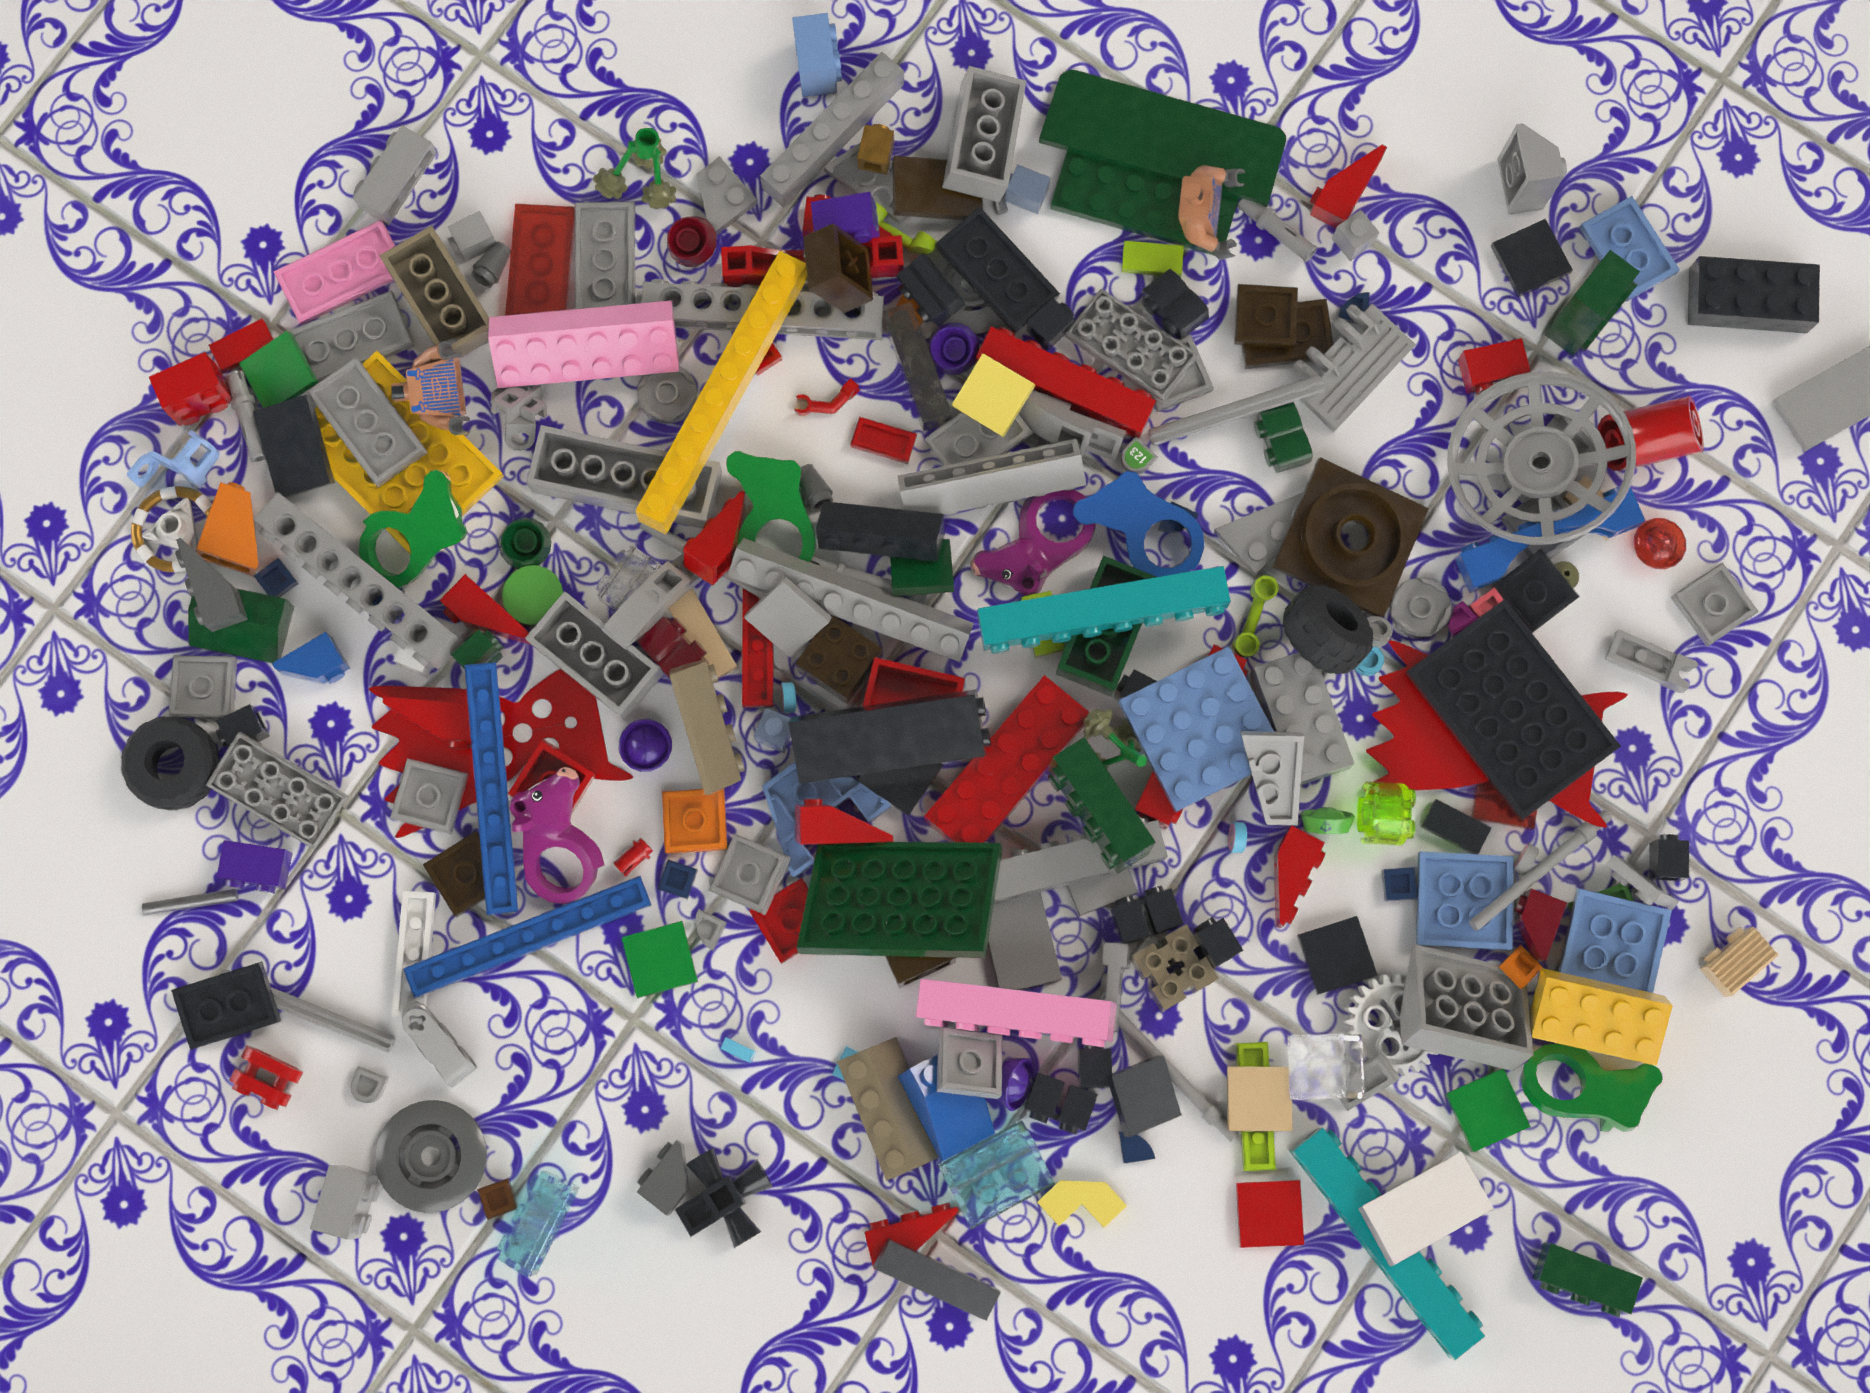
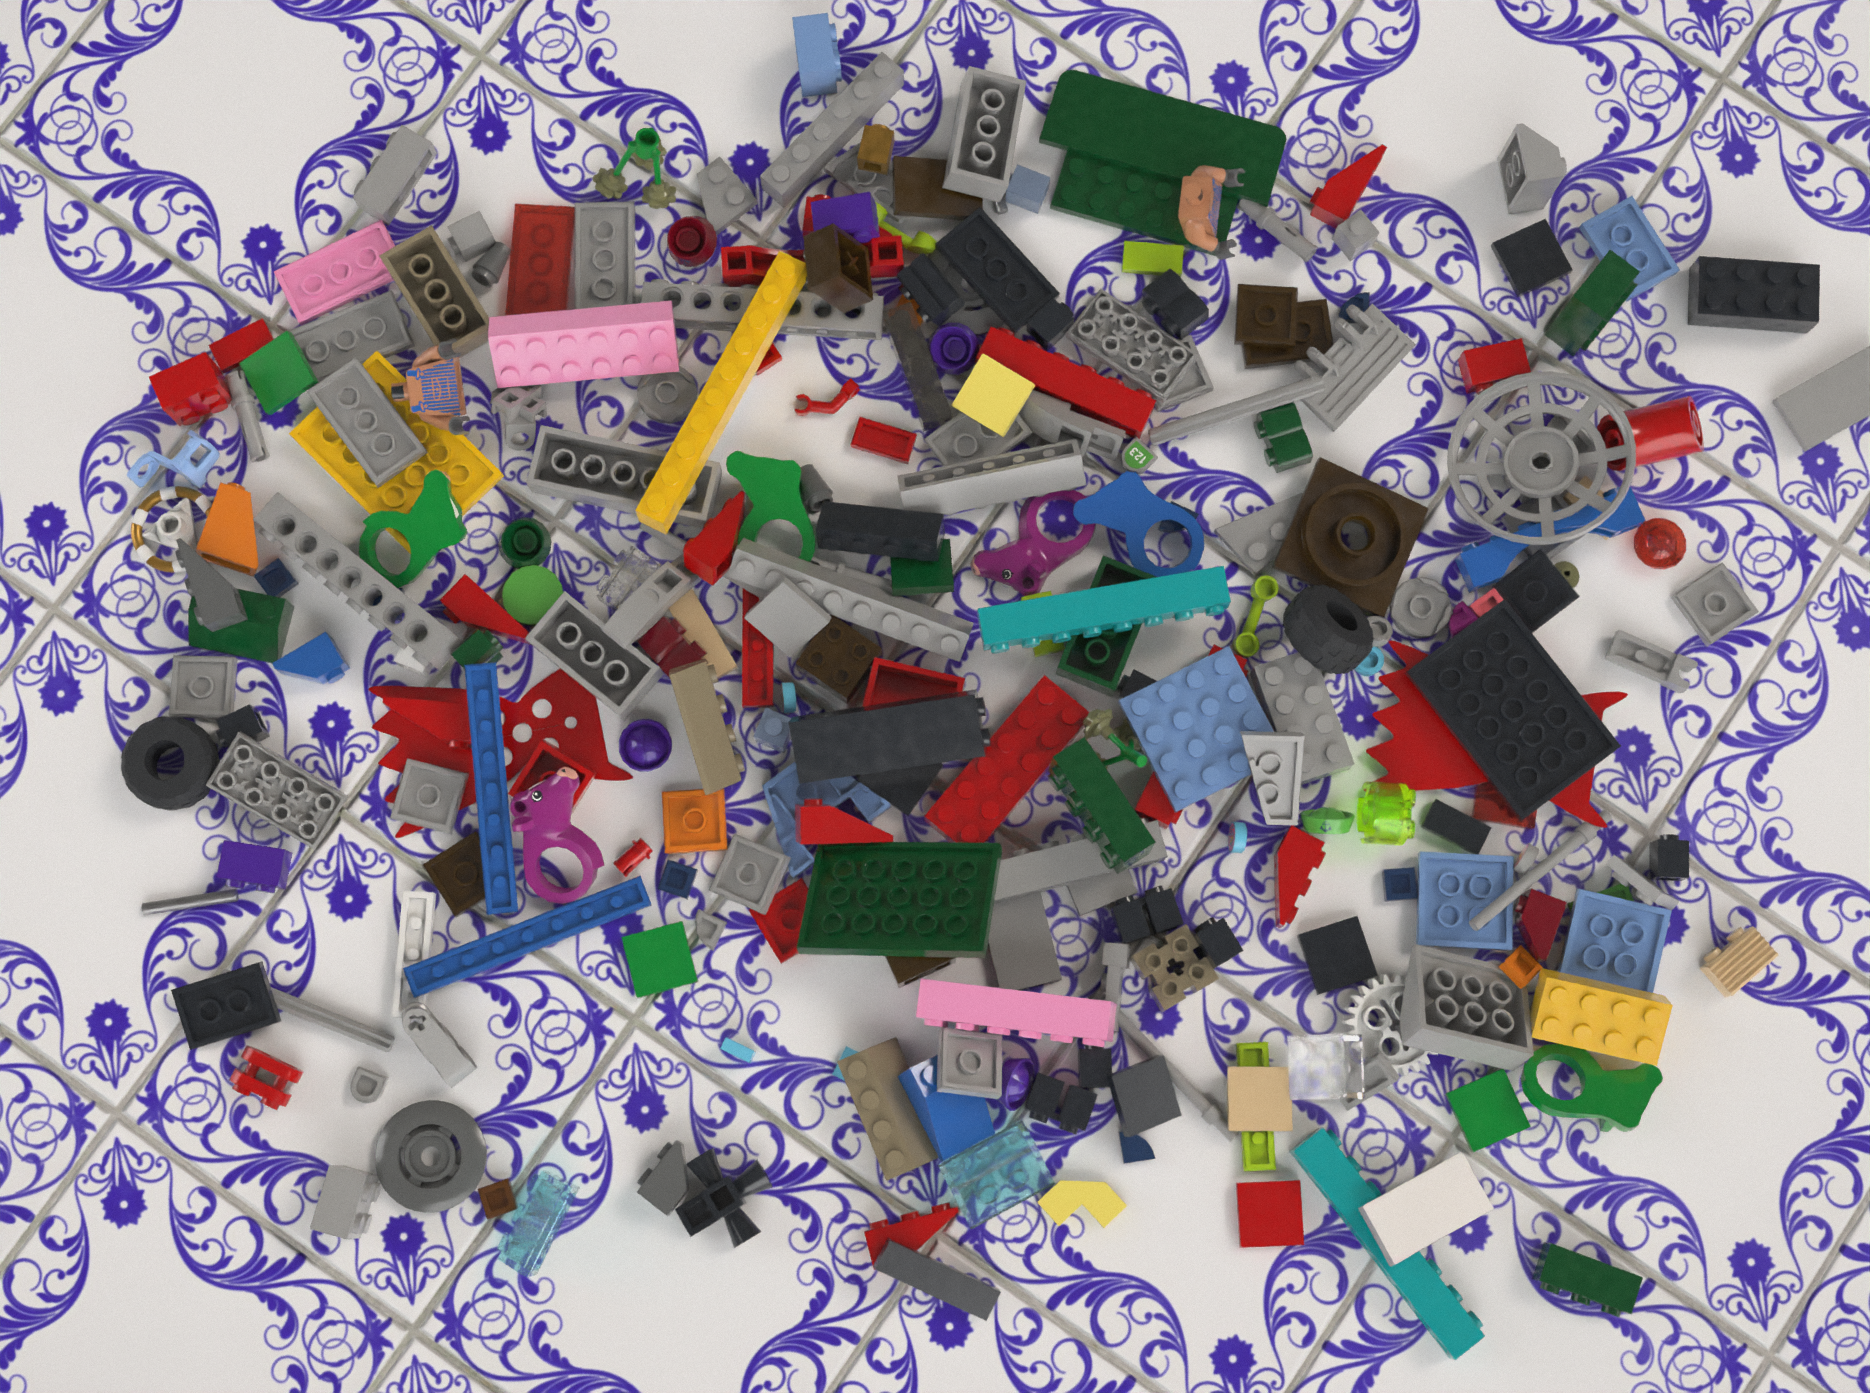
black tile [253,395,335,498] -> none

